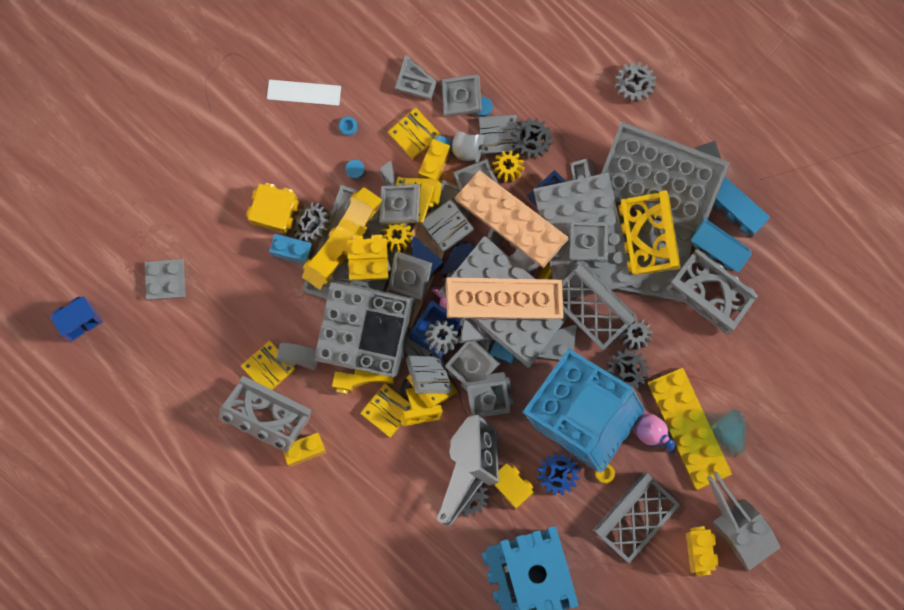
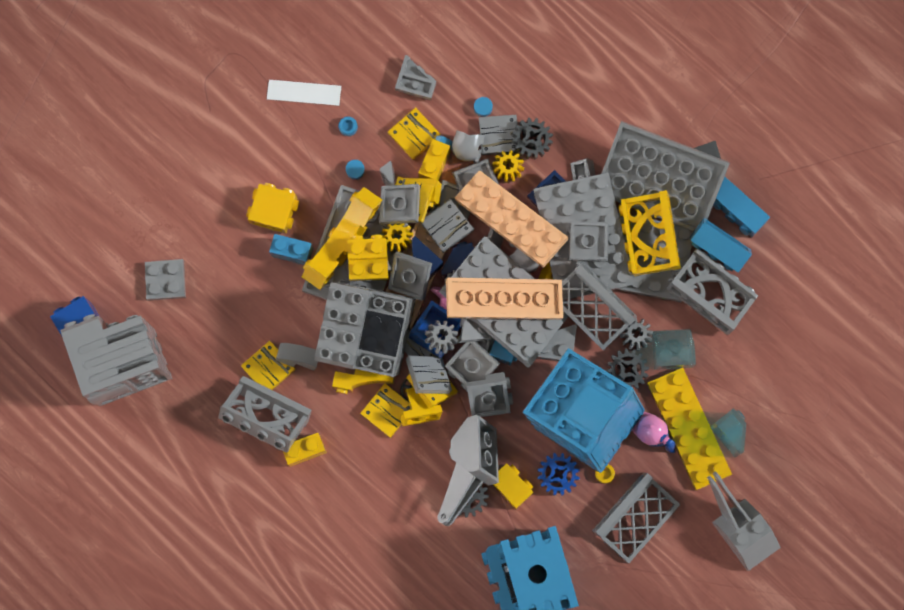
dark grey gear [292,202,331,243] -> none
light grey tile [442,74,482,117] -> none
light grey gear [615,62,656,103] -> none
yellow brick [686,526,718,577] -> none
none -> light grey piece [61,314,173,406]
none -> clear light blue slope [652,329,696,370]

